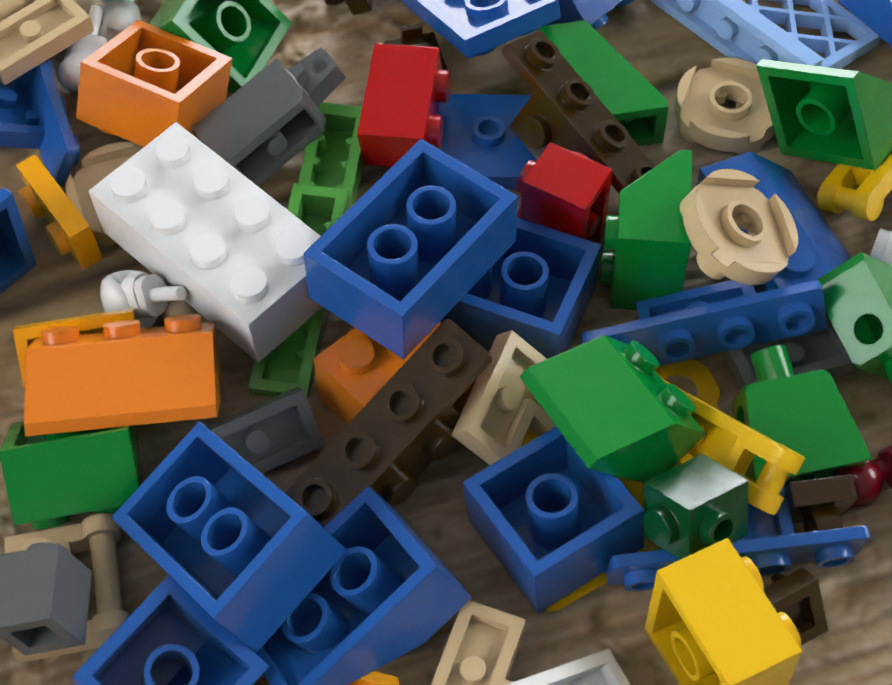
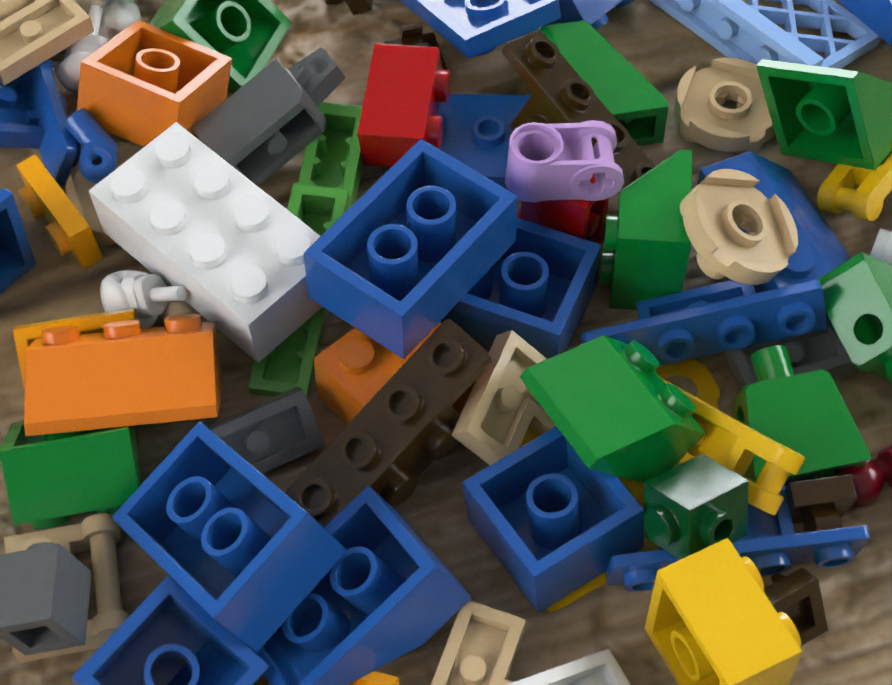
none -> blue arm [64,107,118,183]
none -> lavender piece [505,120,624,203]

